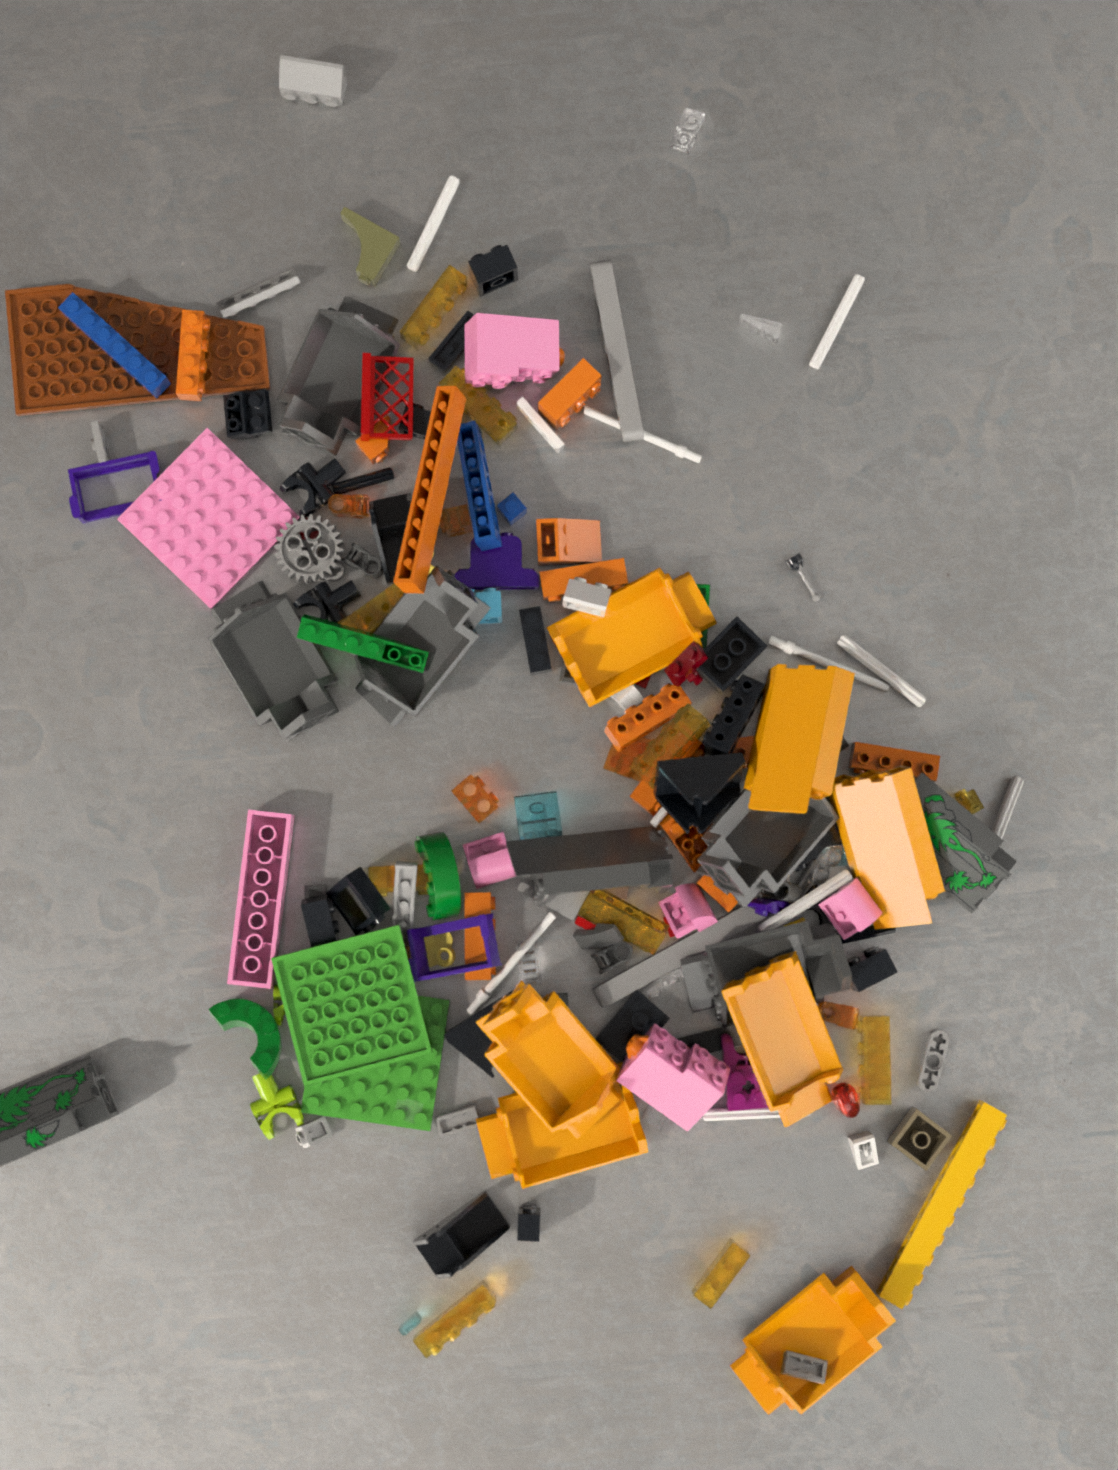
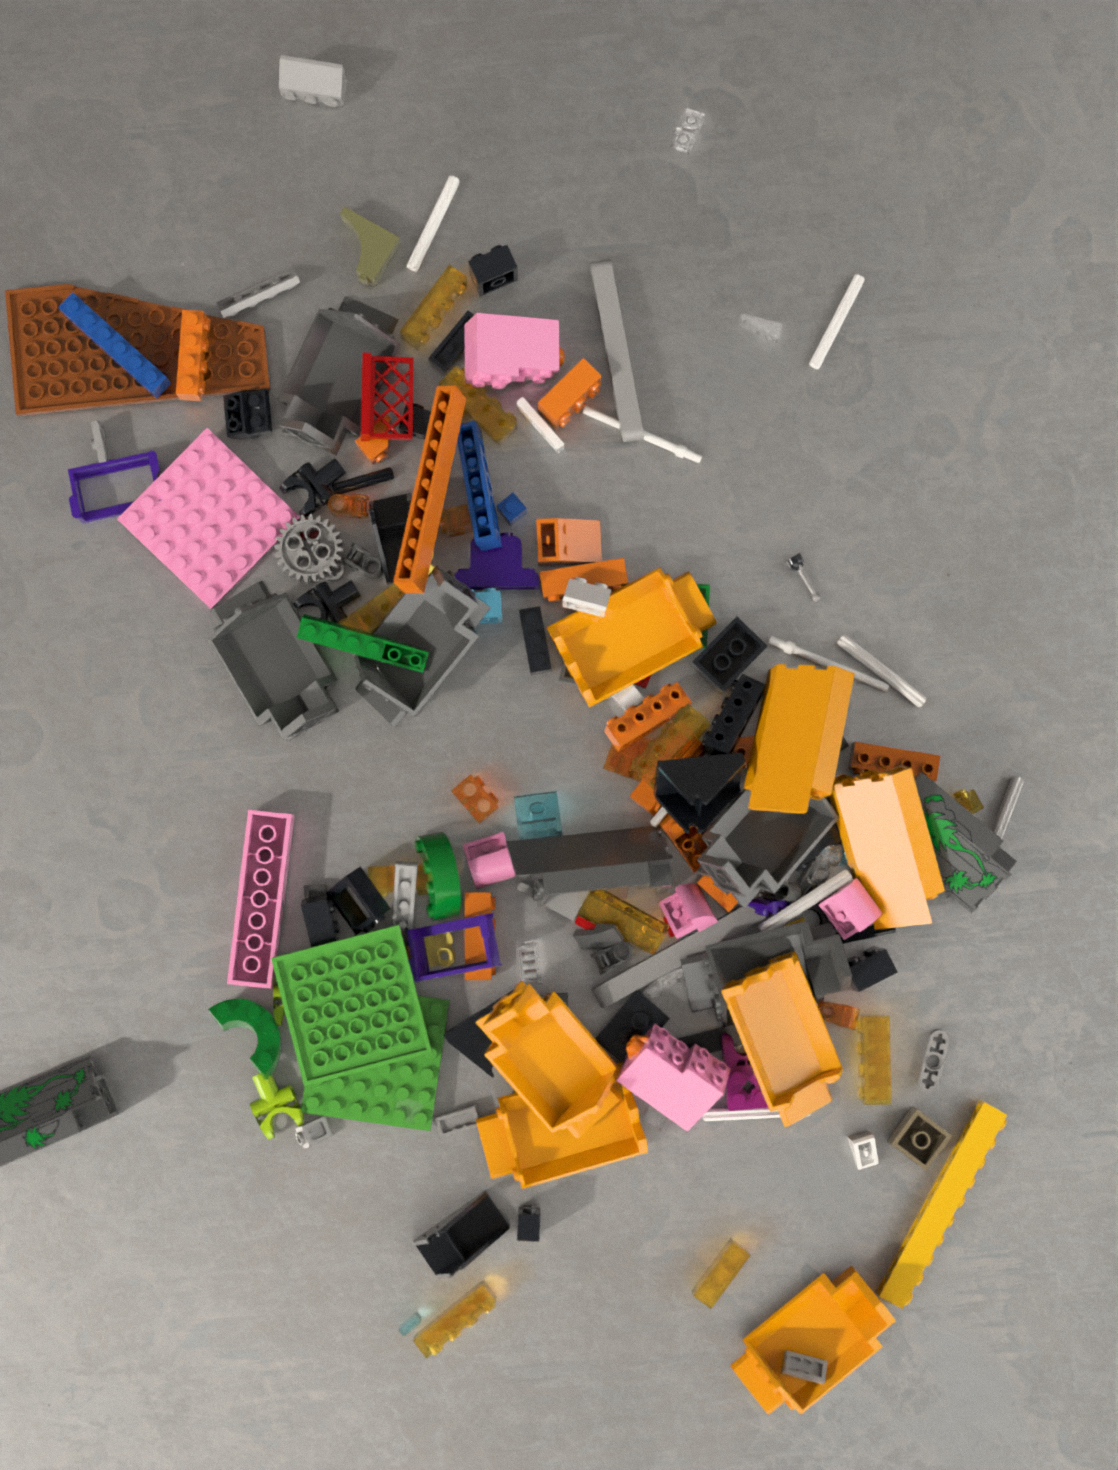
white bar [466,911,556,1015] -> none
dark red plate [664,641,708,687] -> none
clear red animal [831,1082,860,1118] -> none

